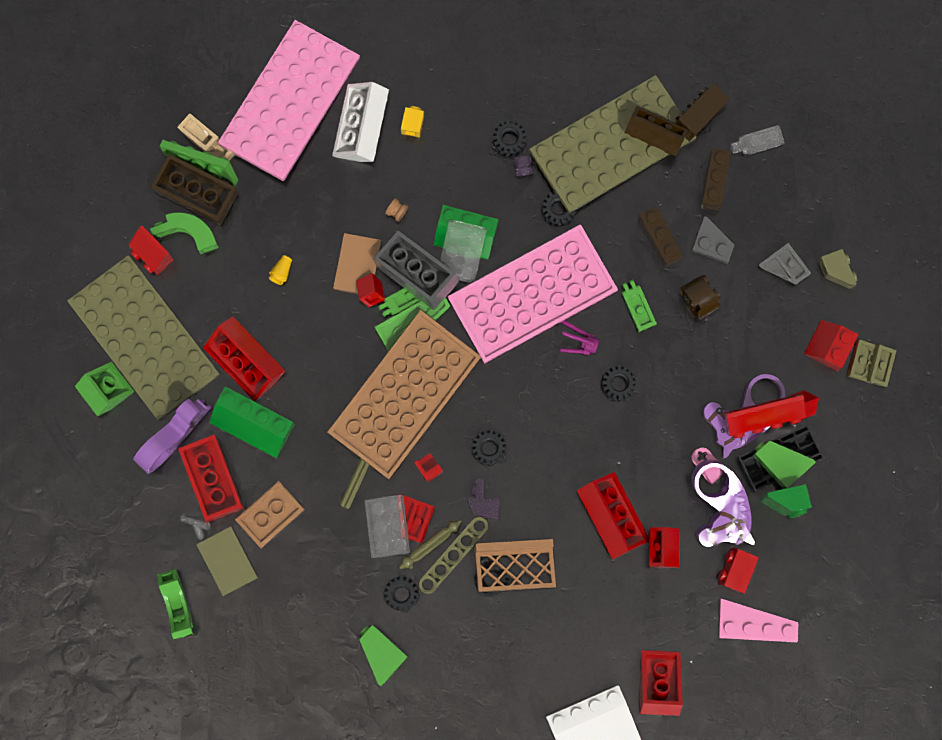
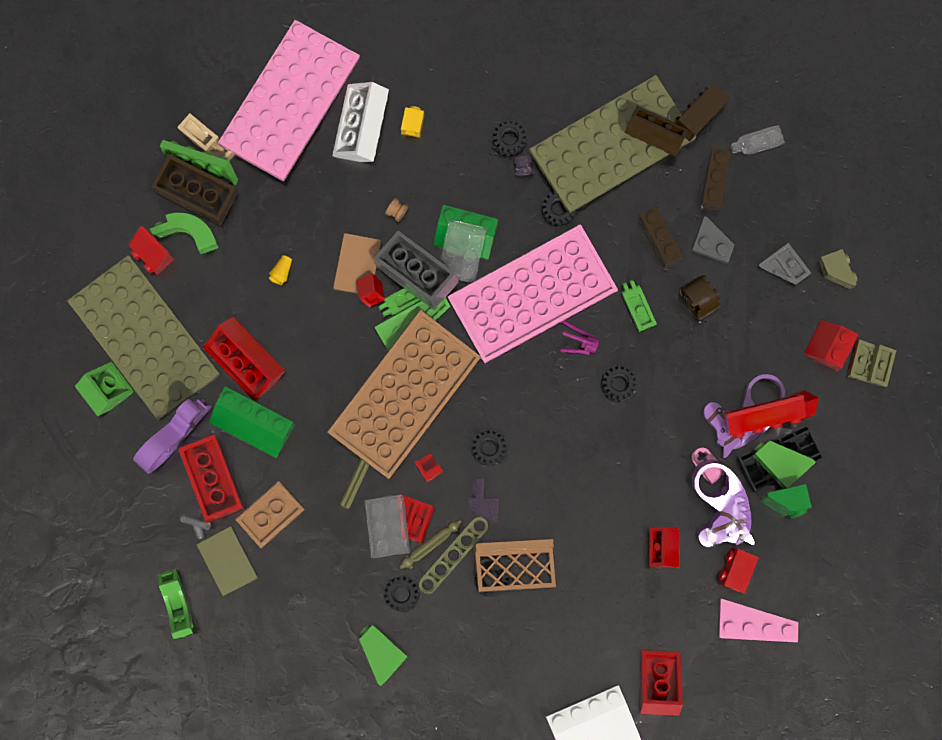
red slope [577,472,650,559] -> none

